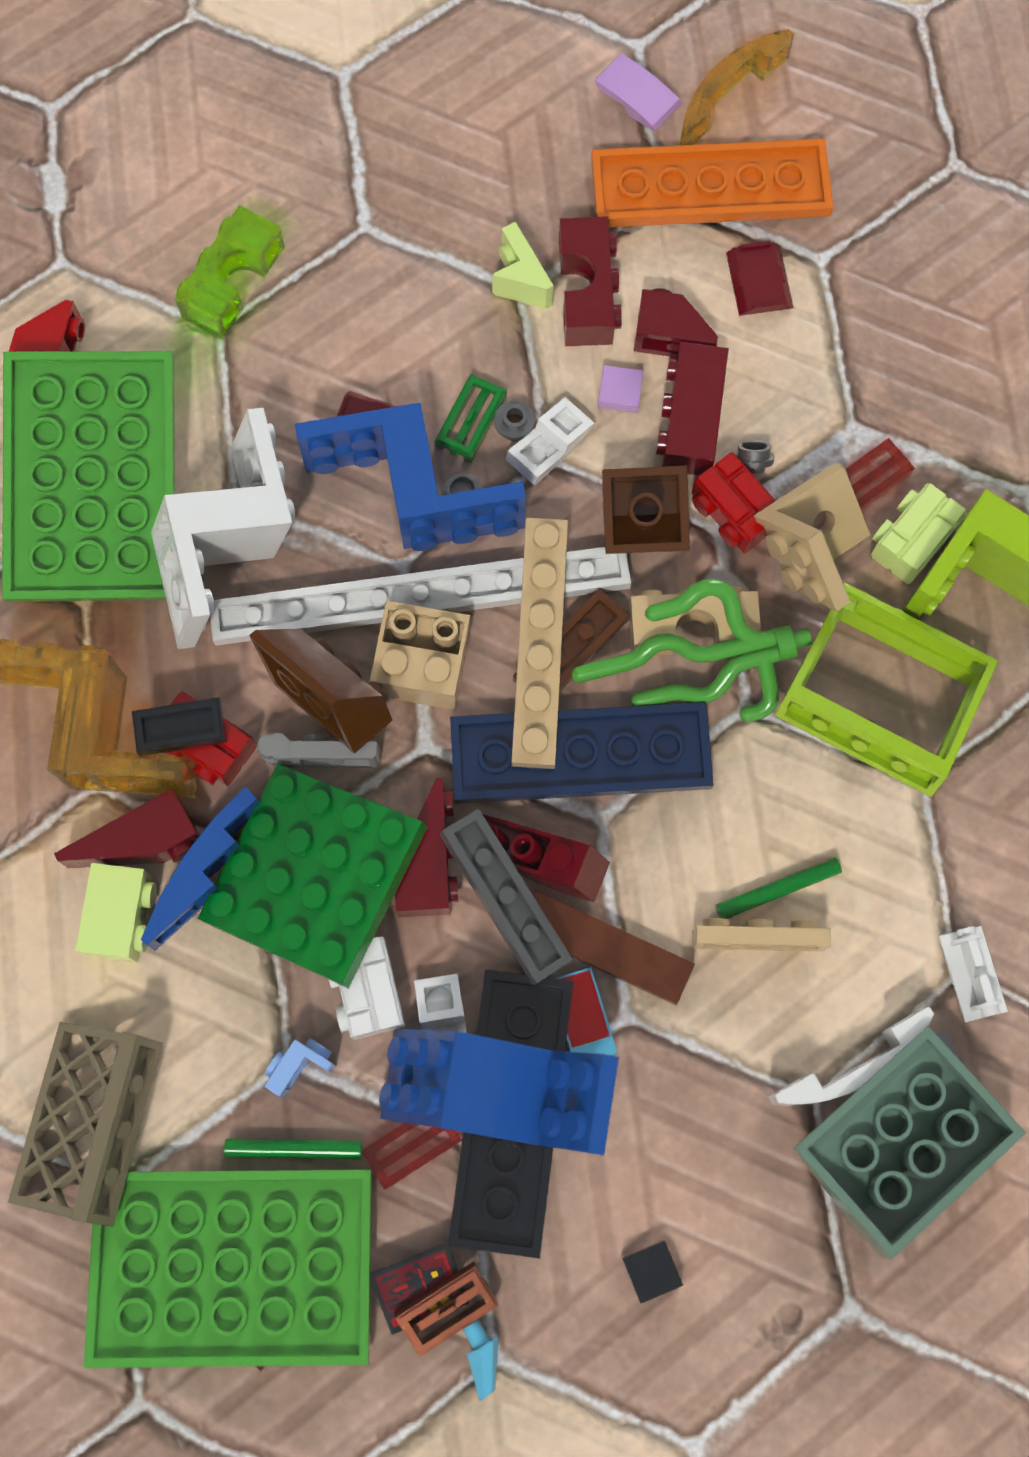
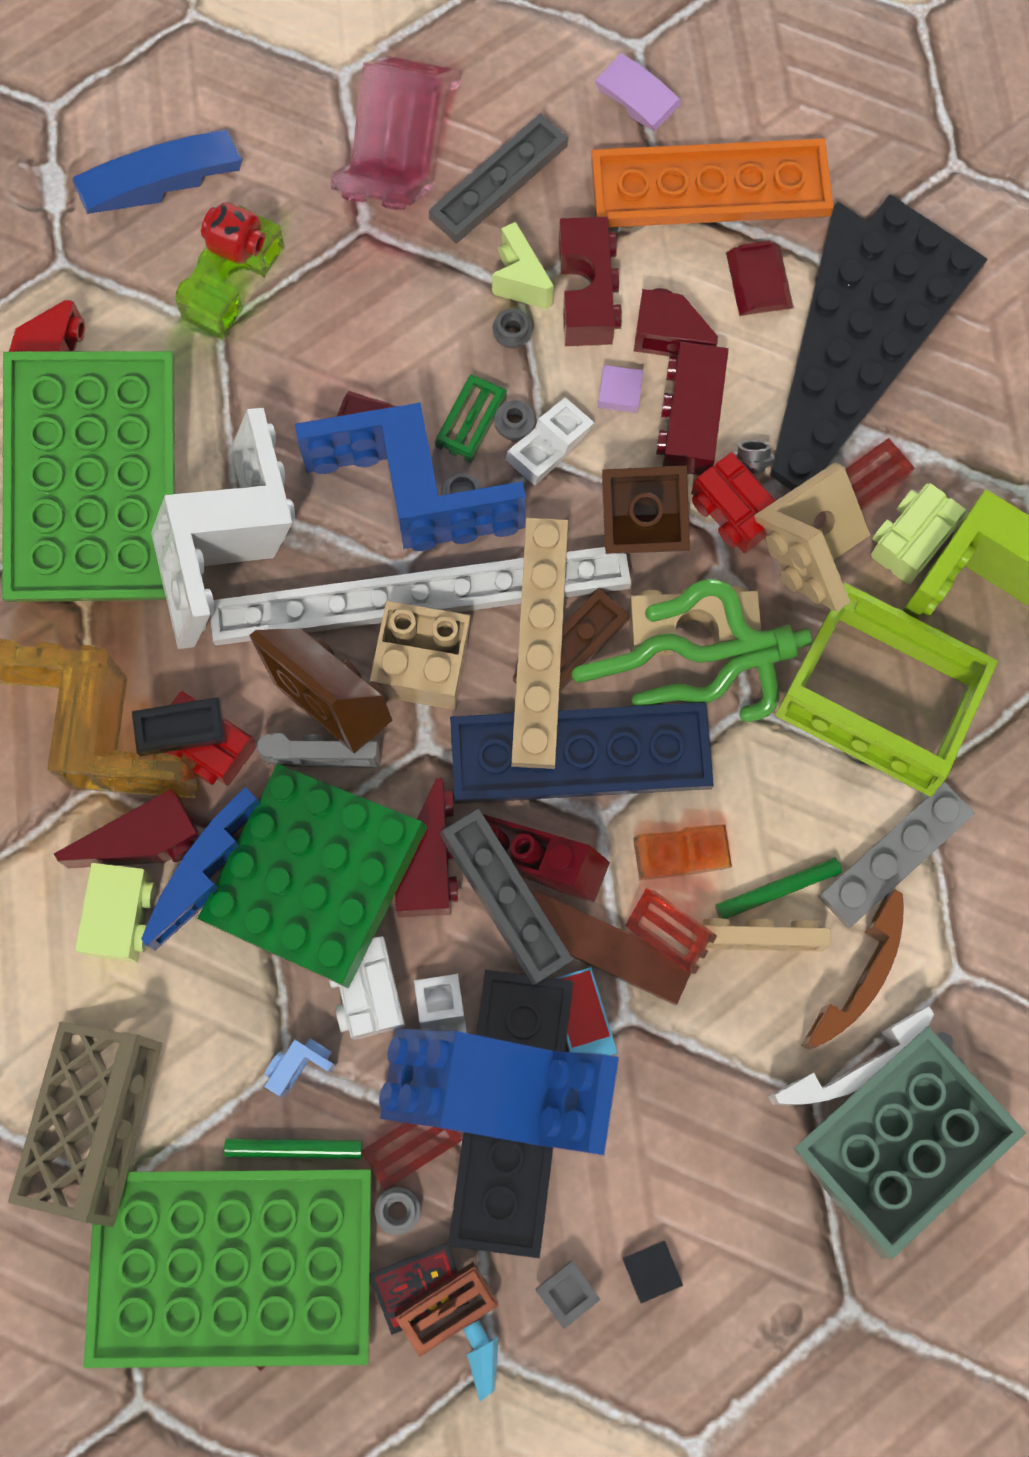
clear yellow slope [680,29,795,145] -> none
white hinge [938,926,1008,1023] -> none
none -> blue slope [72,129,242,214]
none -> red head [201,202,265,264]
none -> clear pink bracket [330,56,462,210]
none -> light grey plate [375,1187,421,1235]
none -> dark grey plate [428,113,568,244]
none -> flat silver plate [493,308,533,349]
none -> flat silver plate [535,1260,601,1329]
none -> clear red tile [625,888,718,974]
none -> clear orange slope [633,824,732,880]
none -> black wing [770,194,988,491]
none -> dark orange slope [801,889,904,1050]
none -> light grey plate [818,782,975,929]

